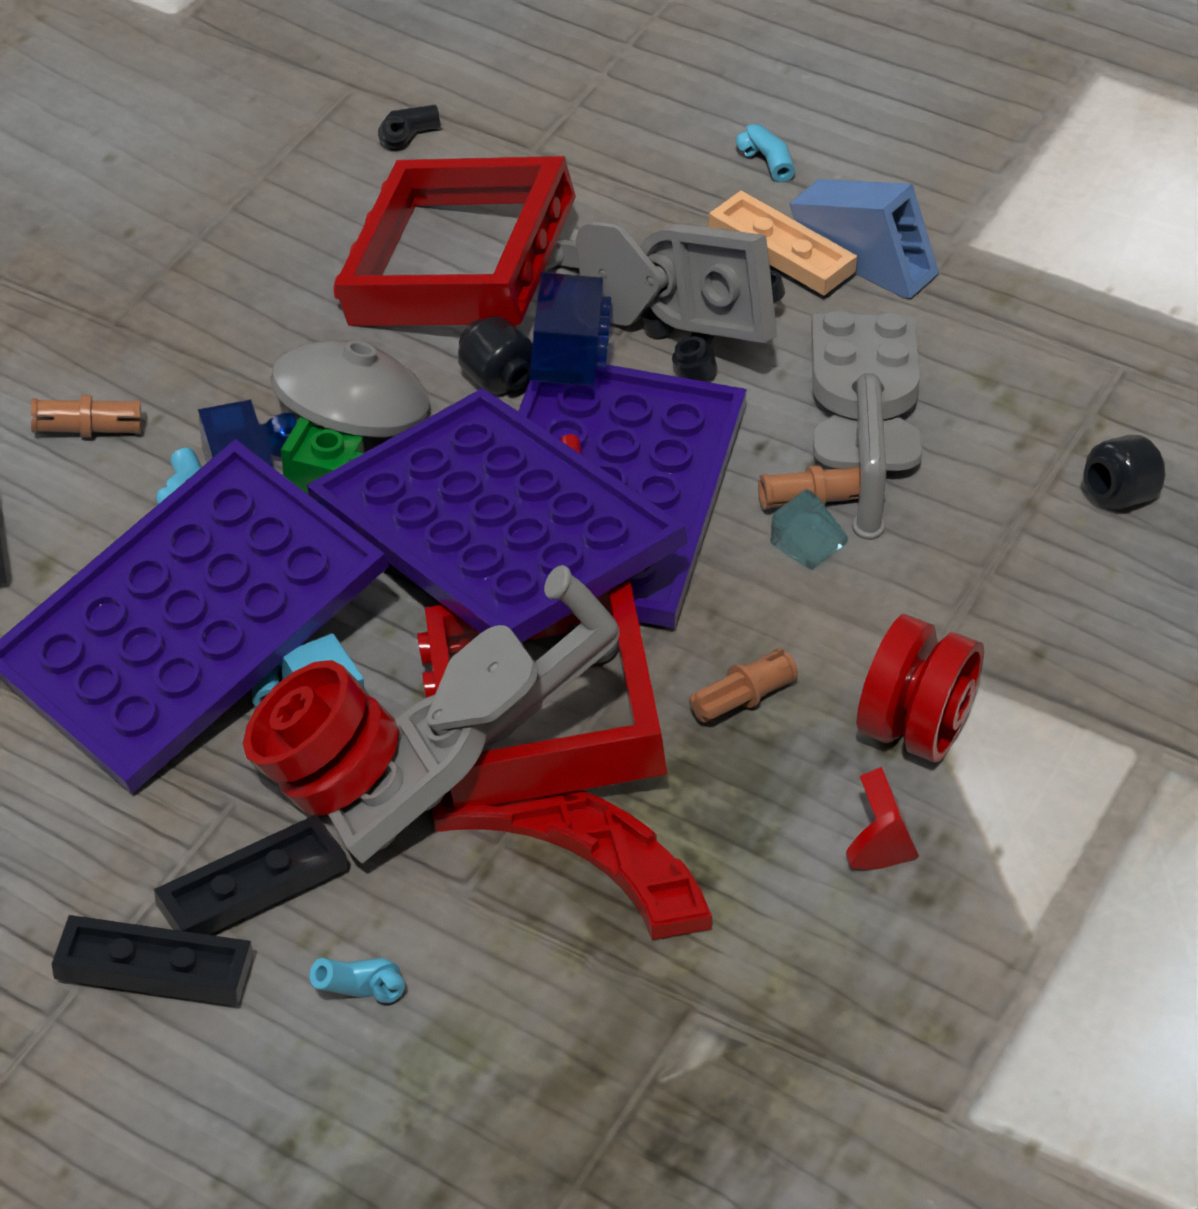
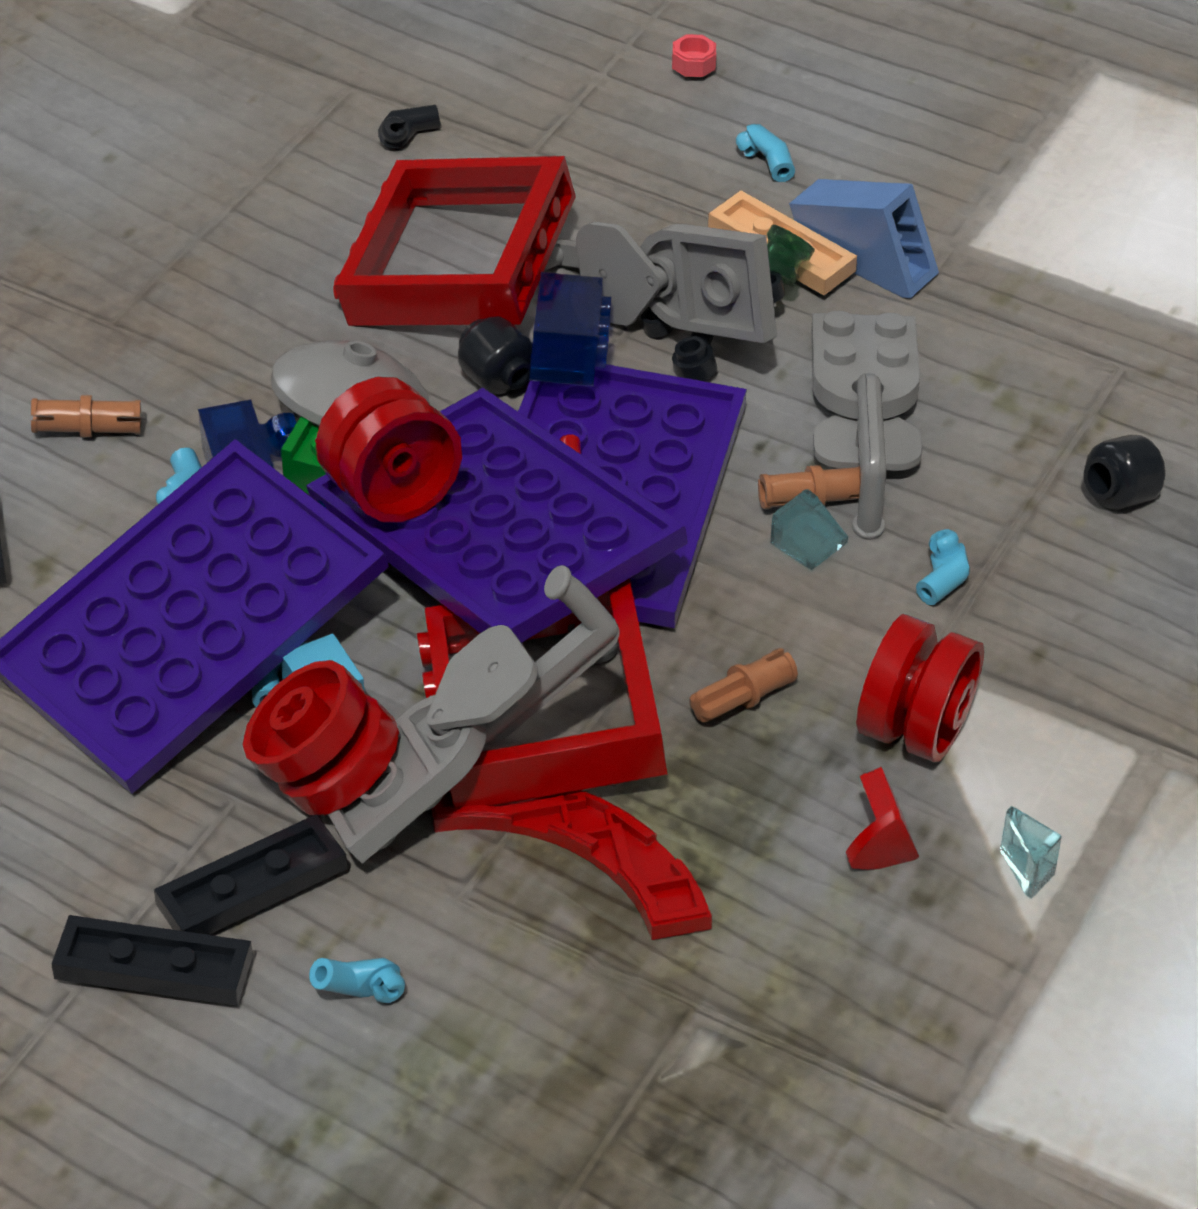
none -> red wheel [315,377,462,522]
none -> coral tile [672,34,716,77]
none -> clear green wheel [766,225,815,287]
none -> medium azure arm [916,529,970,605]
none -> clear light blue slope [1000,806,1062,899]

